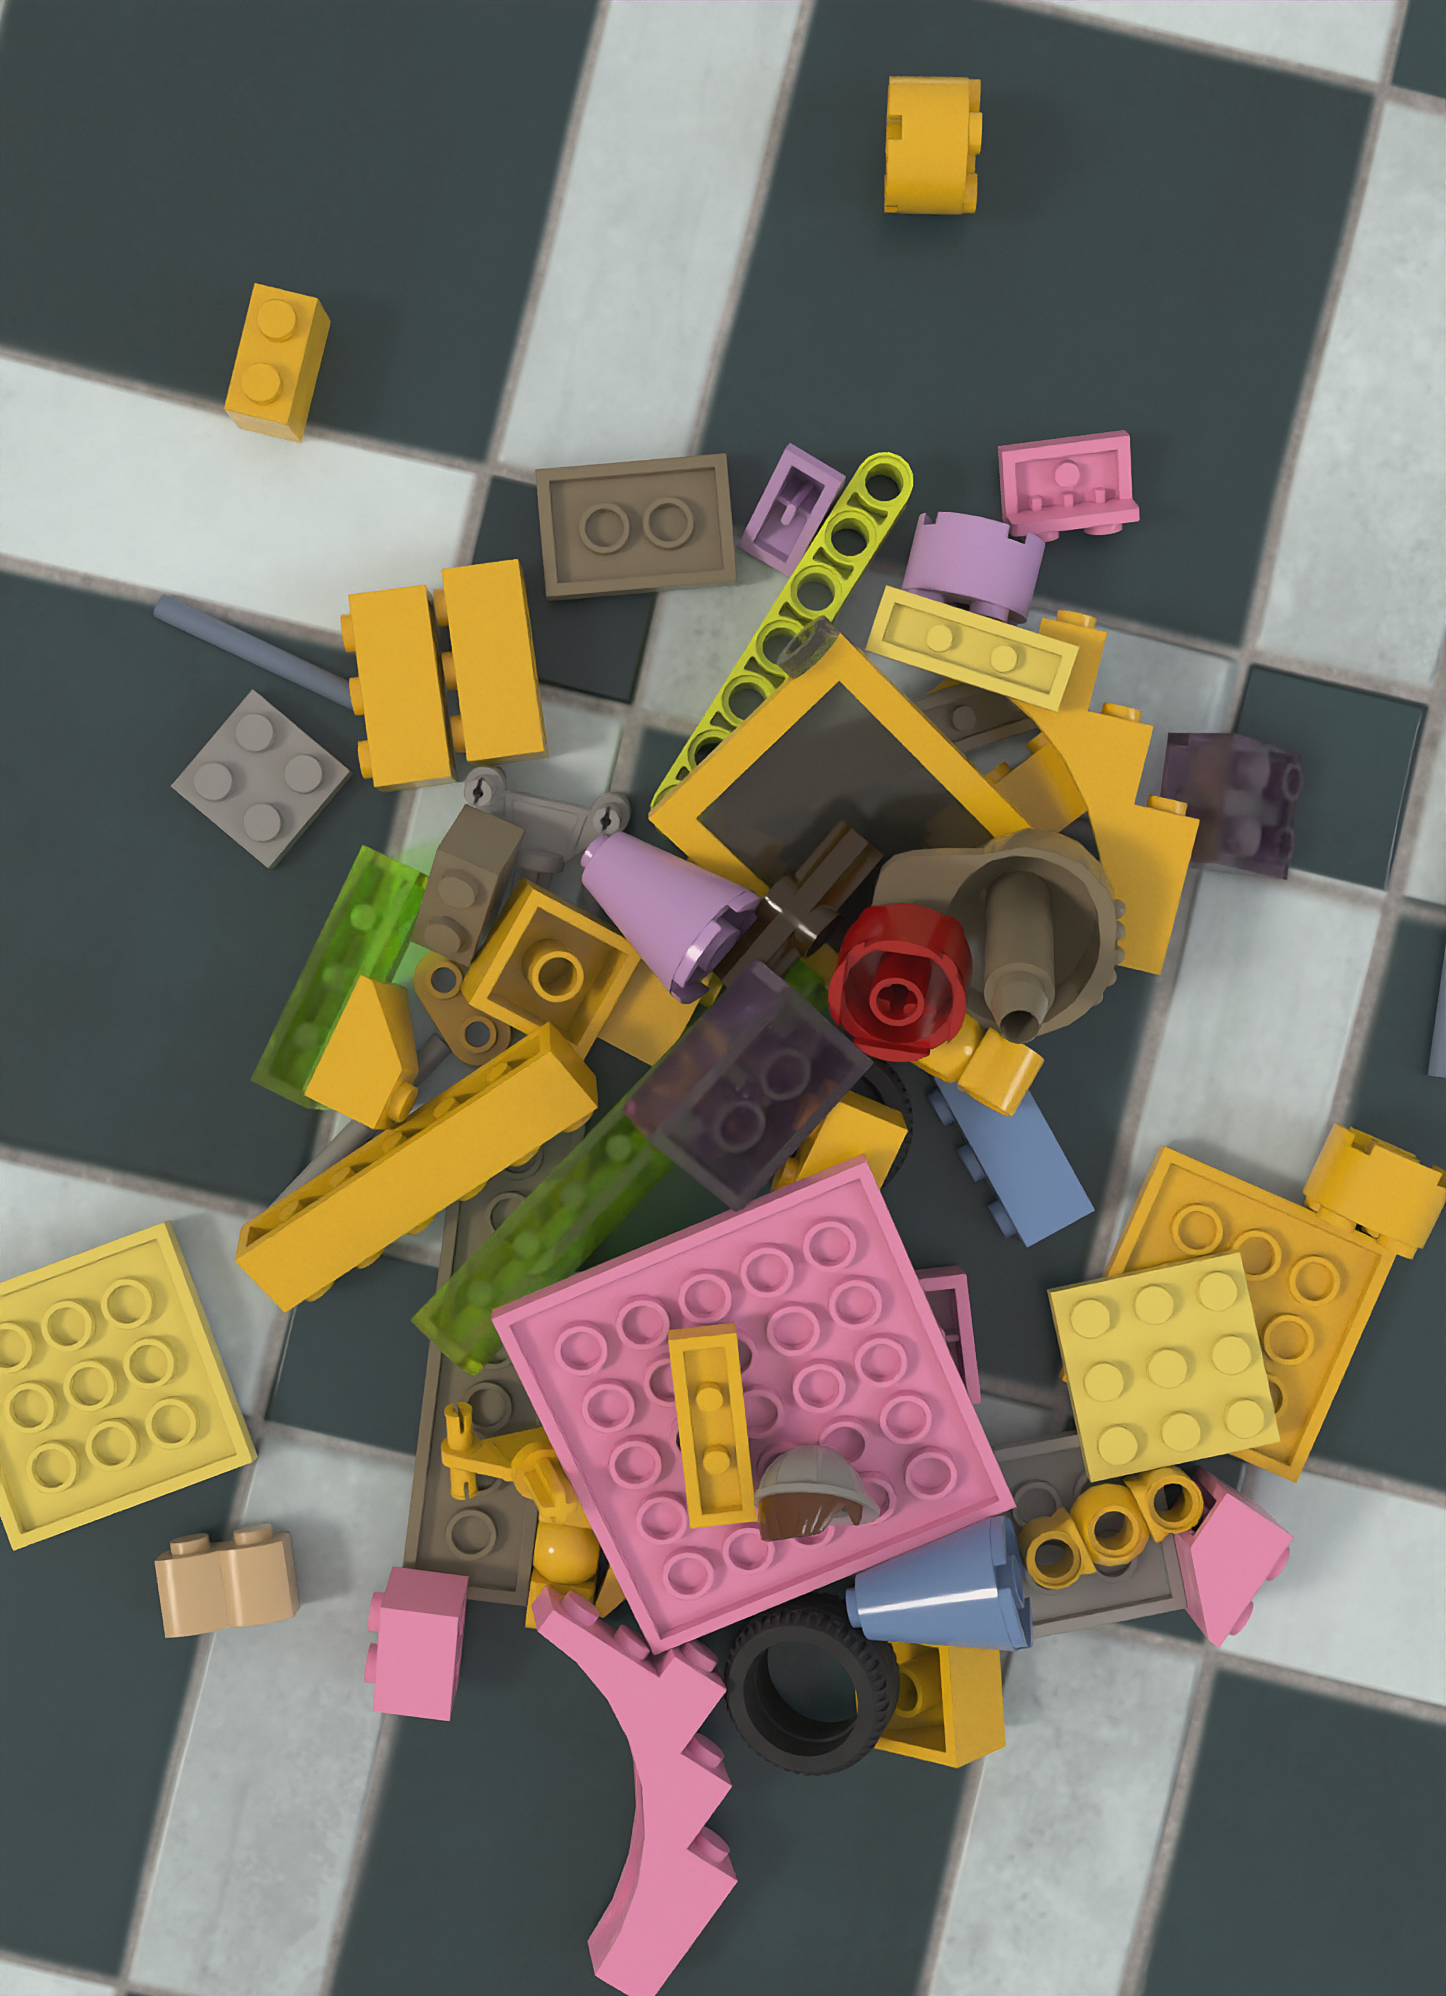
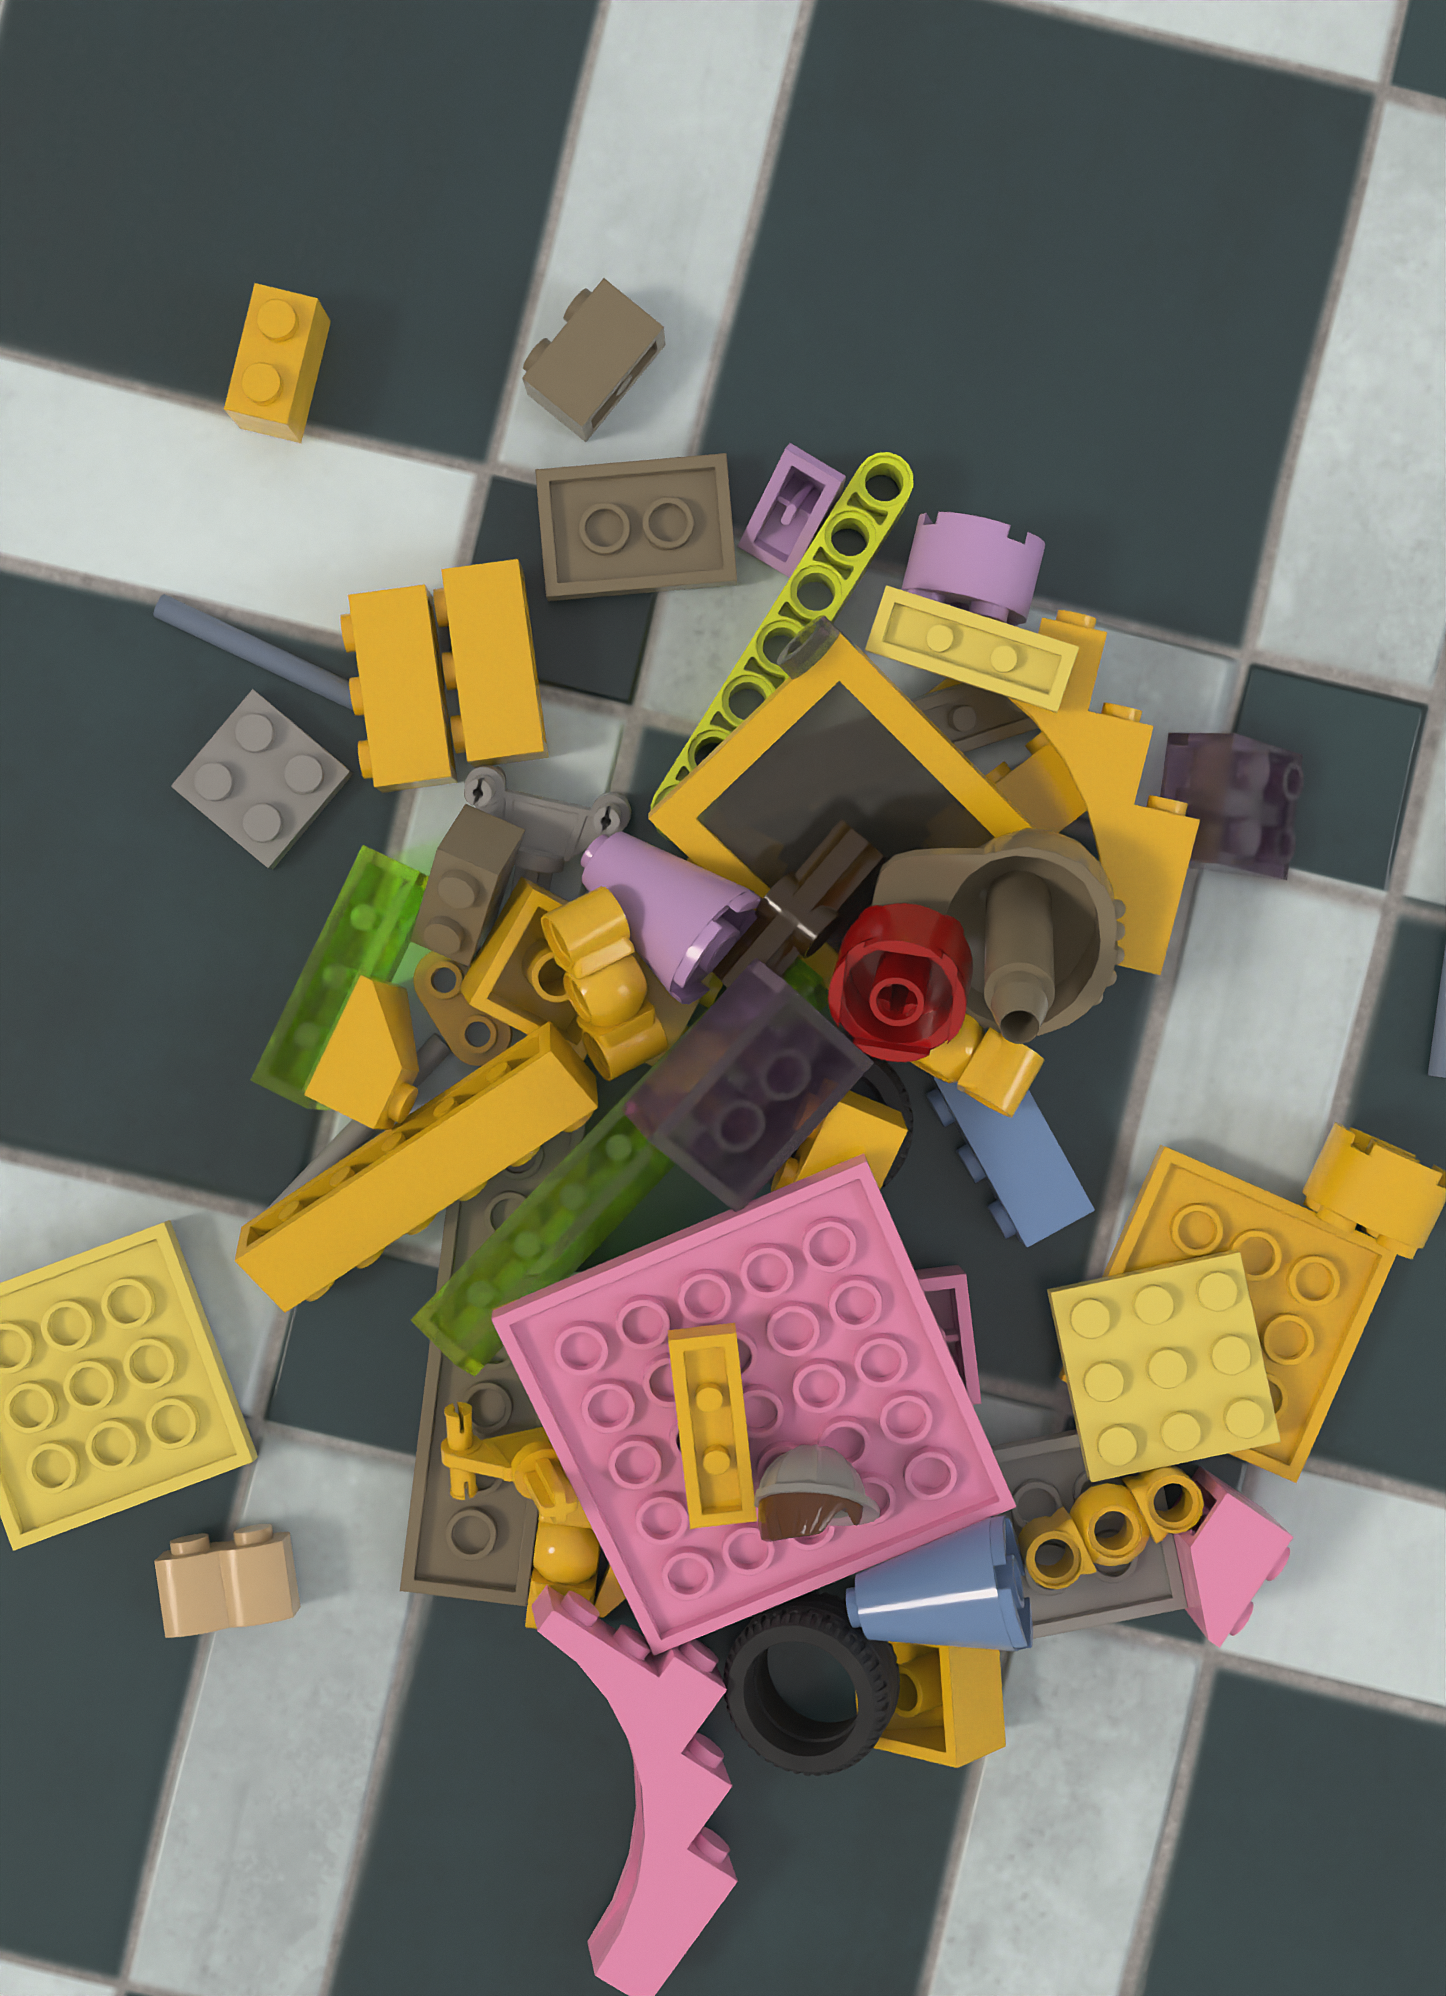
bright pink brick [364,1566,469,1721] -> none
yellow brick [884,76,982,215] -> none
bright pink bracket [998,430,1140,542] -> none
none -> dark tan brick [522,278,666,442]
none -> yellow piece [541,886,668,1082]

